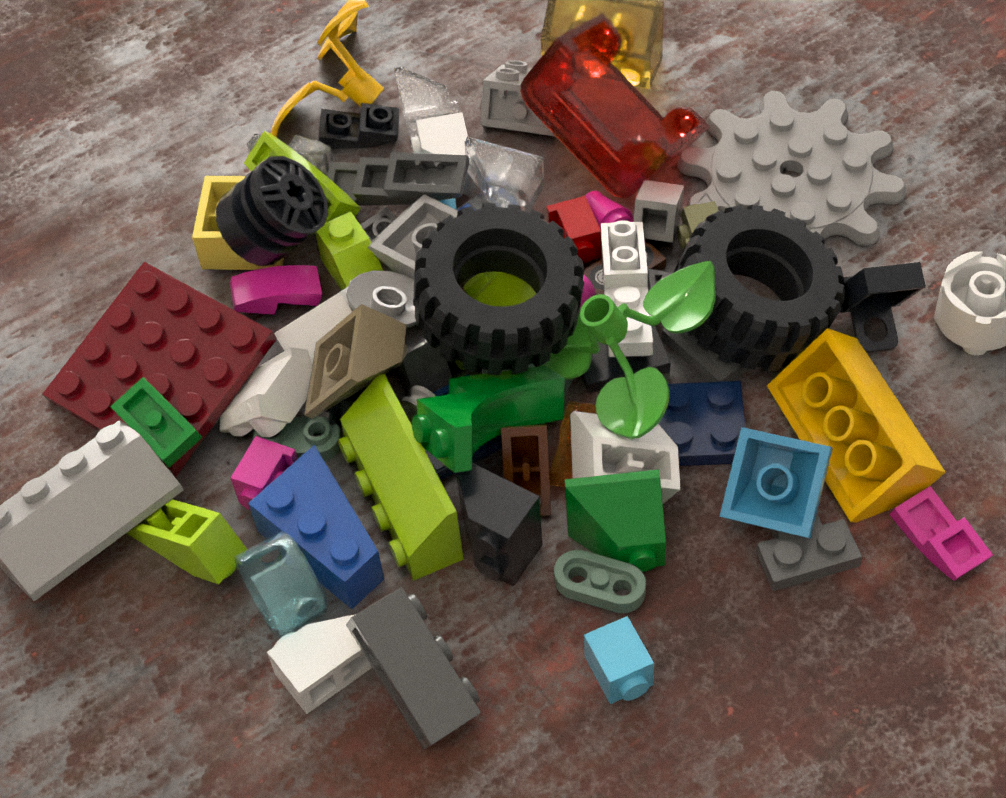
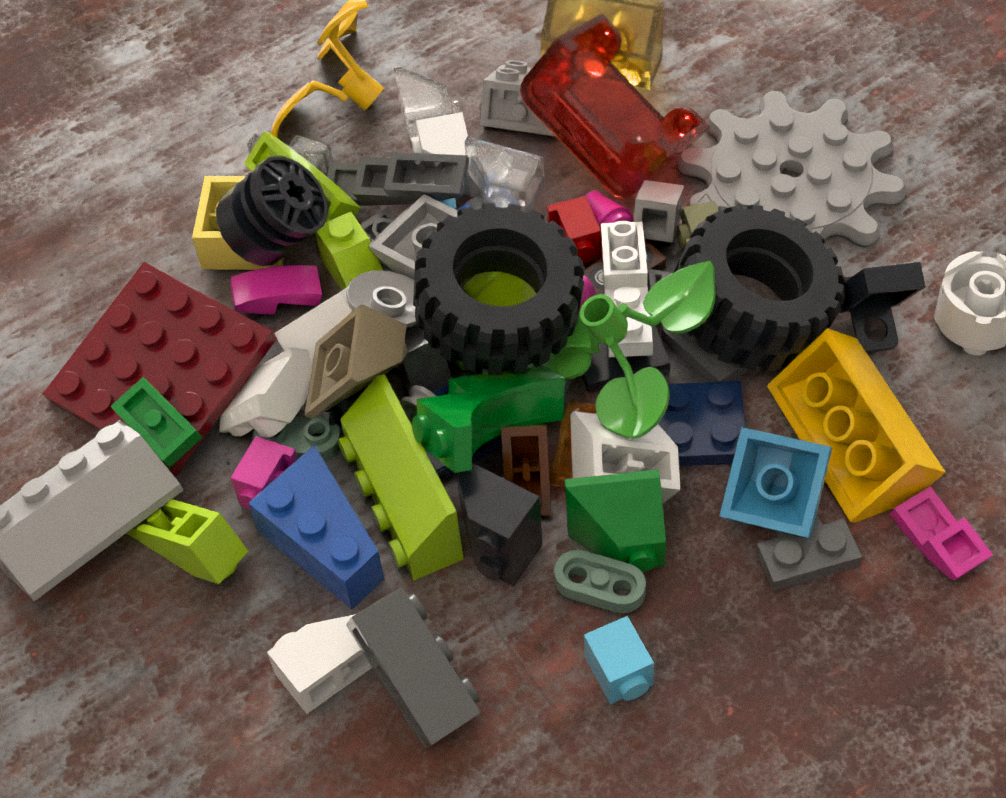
clear light blue piece [235,531,328,639] -> none
black slope [318,103,399,149] -> none

